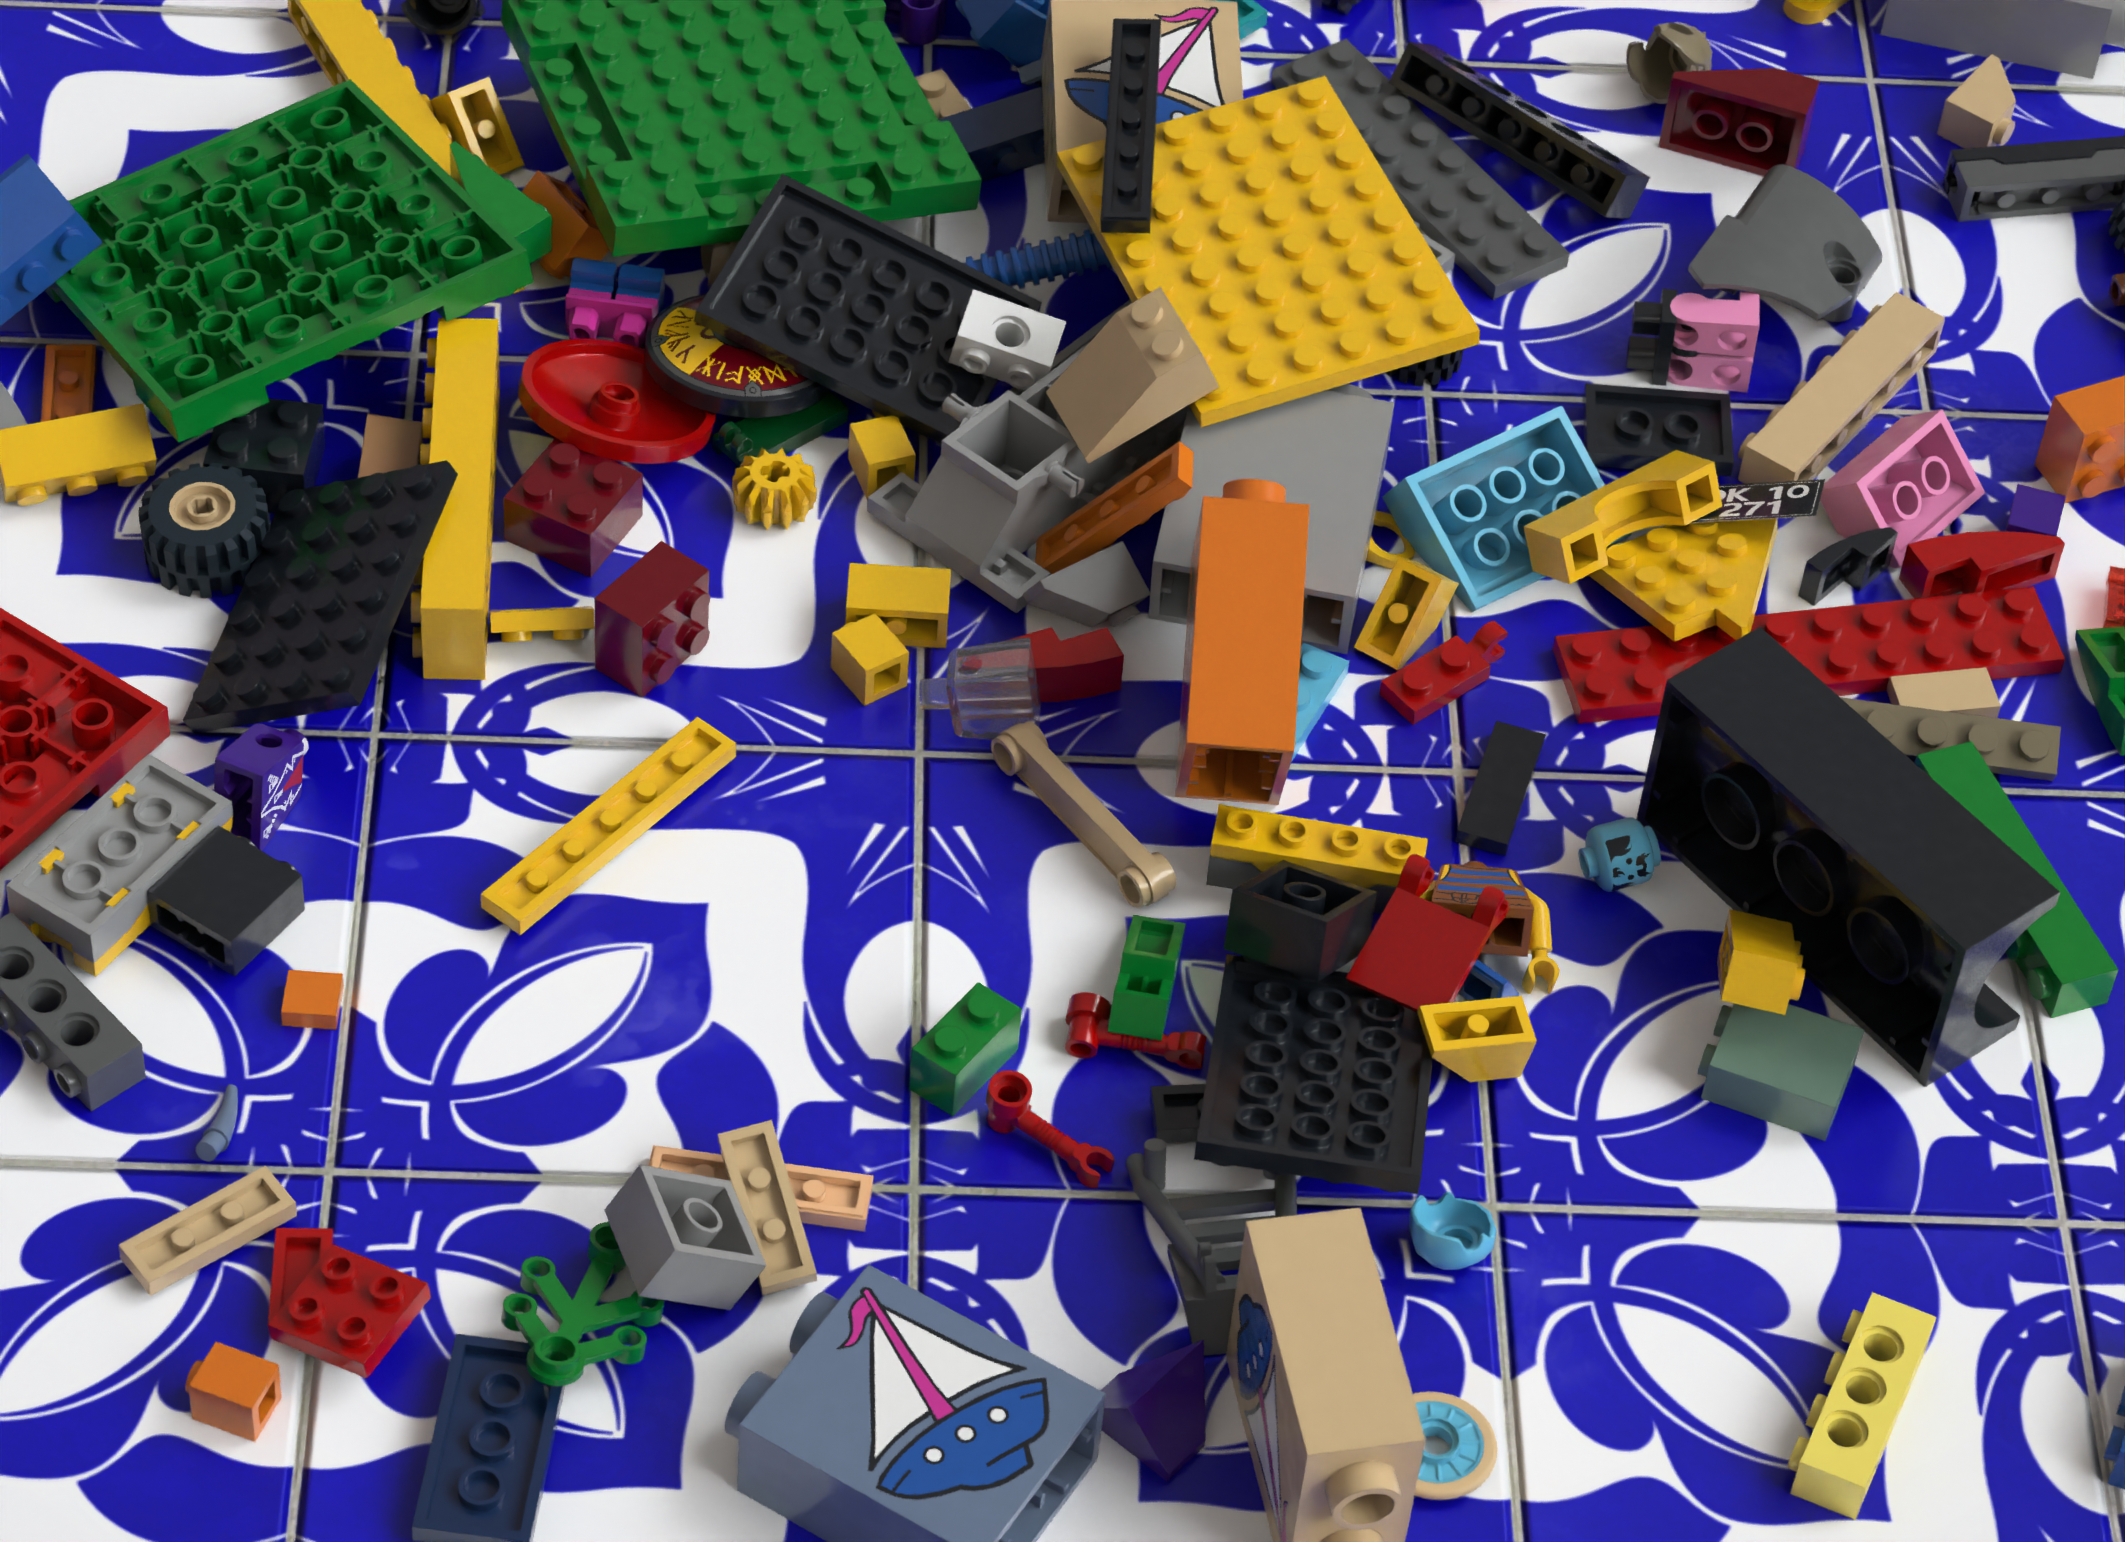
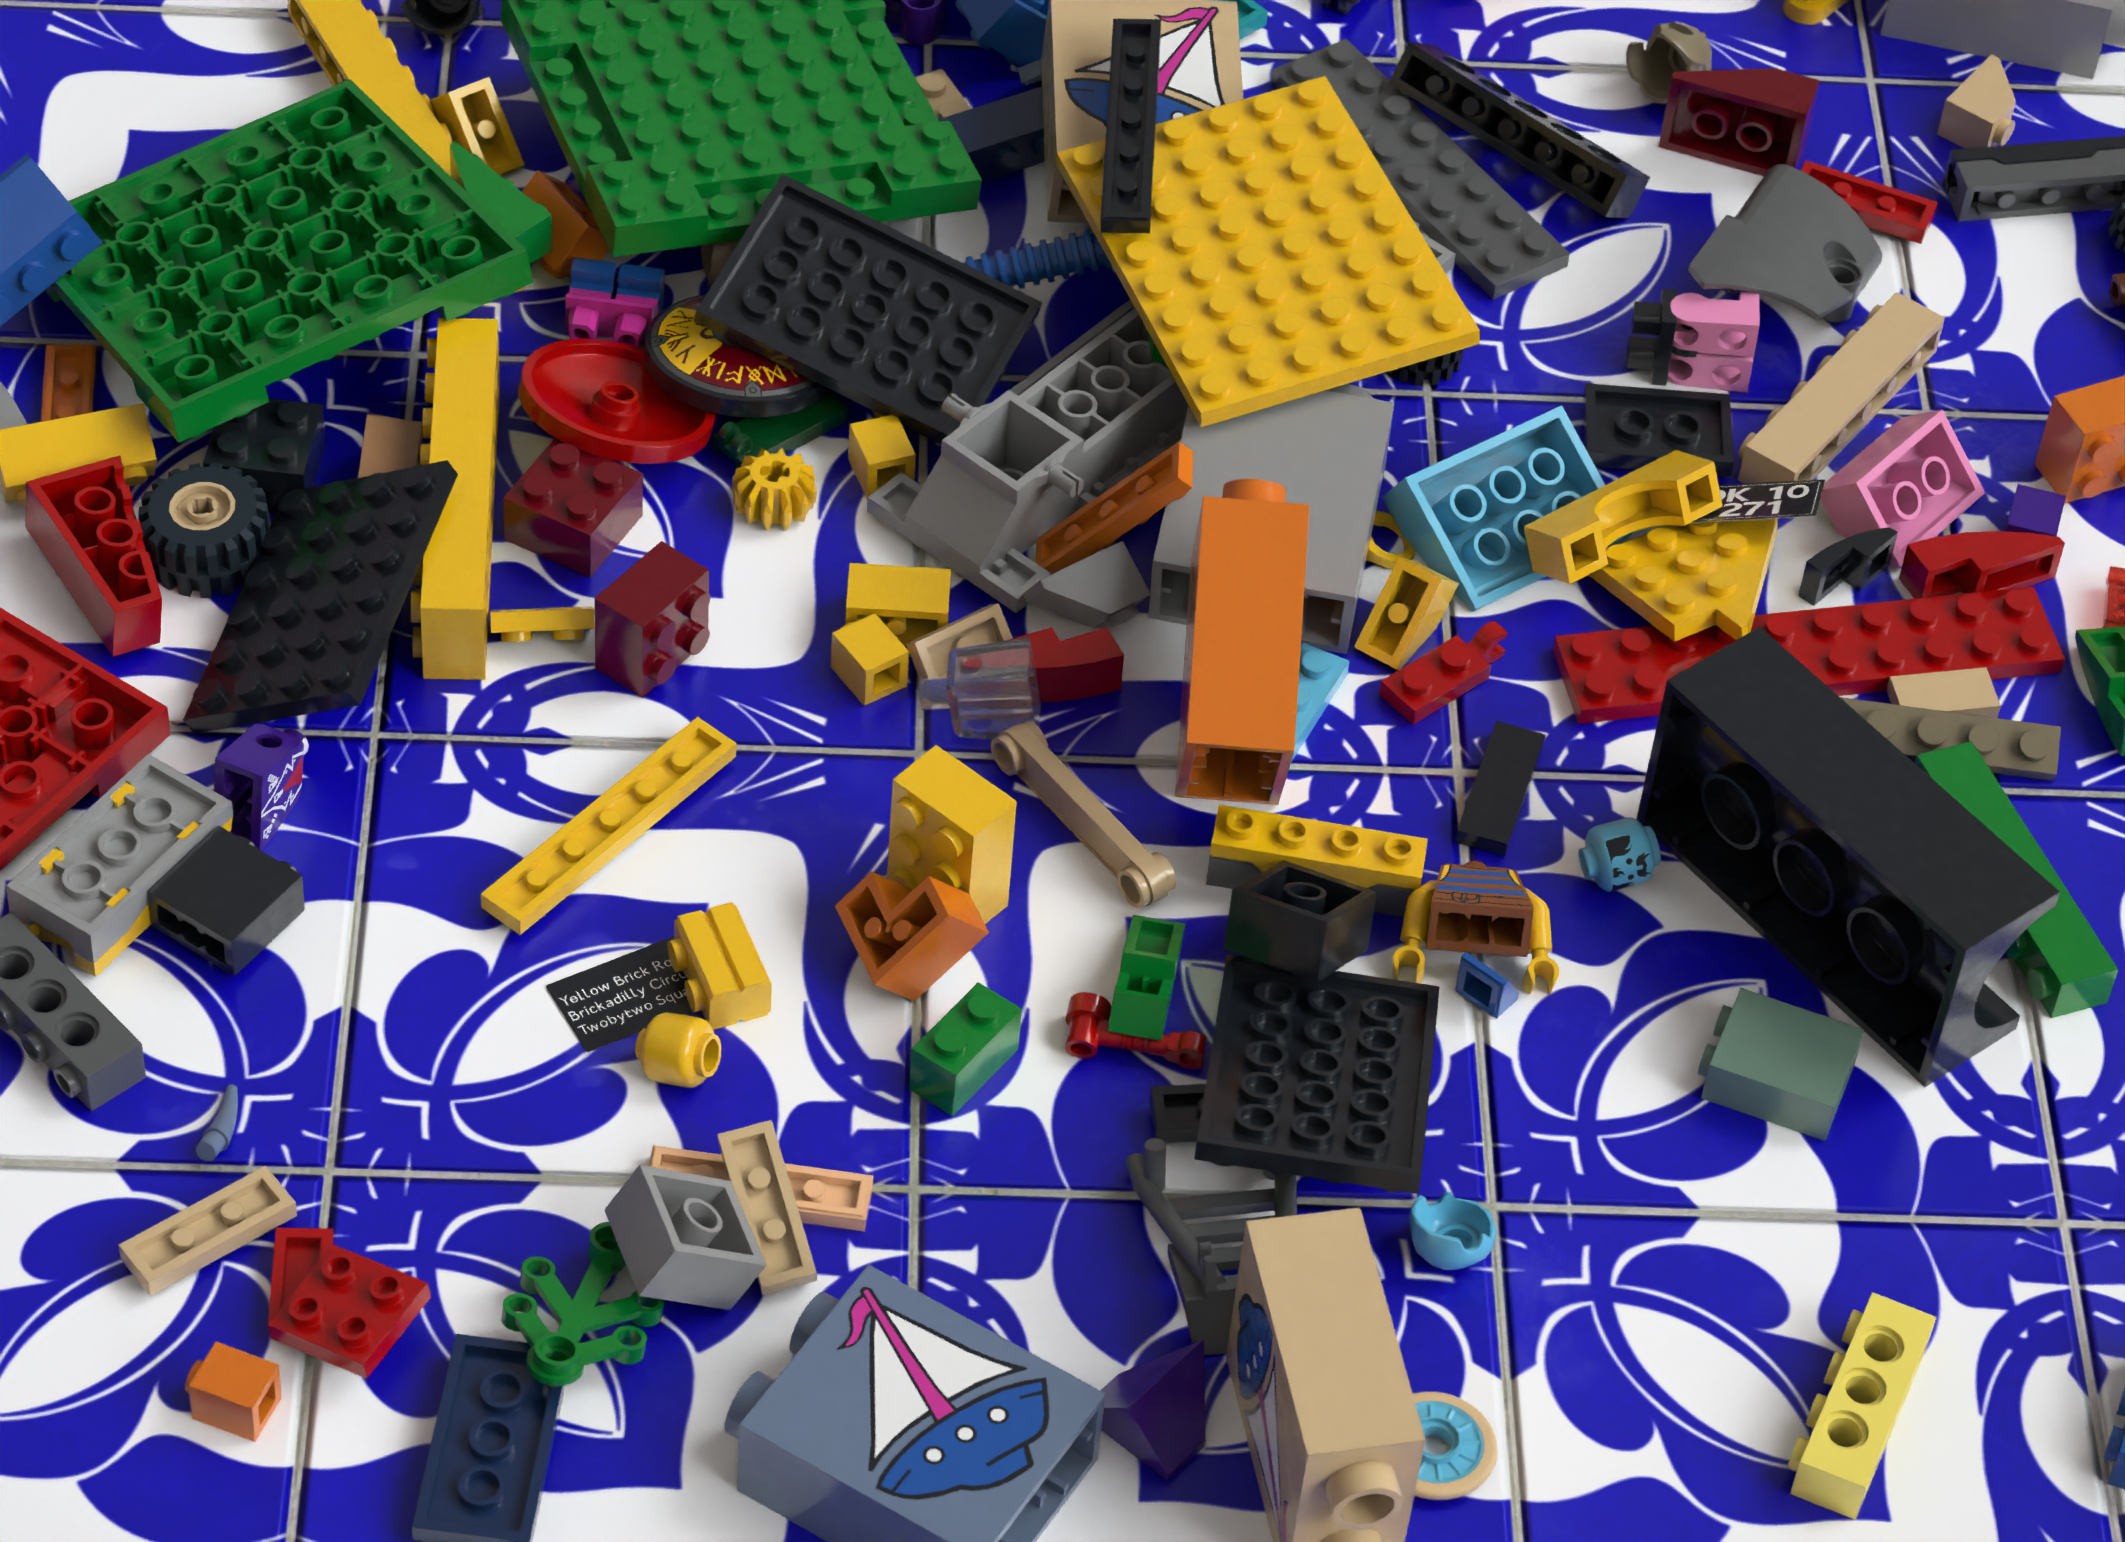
orange tile [281,970,344,1030] -> none
white brick [948,289,1066,390] -> none
red brick [986,1070,1115,1189] -> none
tan slope [1046,287,1219,464] -> none
red flag [1346,854,1509,1012] -> none
yellow slope [1417,996,1537,1082] -> none
yellow brick [1717,909,1805,1015] -> none
none -> red wedge [25,455,162,657]
none -> black sticker [546,936,693,1052]
none -> yellow head [635,1012,721,1088]
none -> yellow brick [667,902,772,1030]
none -> orange brick [835,871,989,1001]
none -> yellow brick [887,745,1017,924]
none -> tan plate [906,603,1013,691]
none -> red plate [1800,160,1938,244]

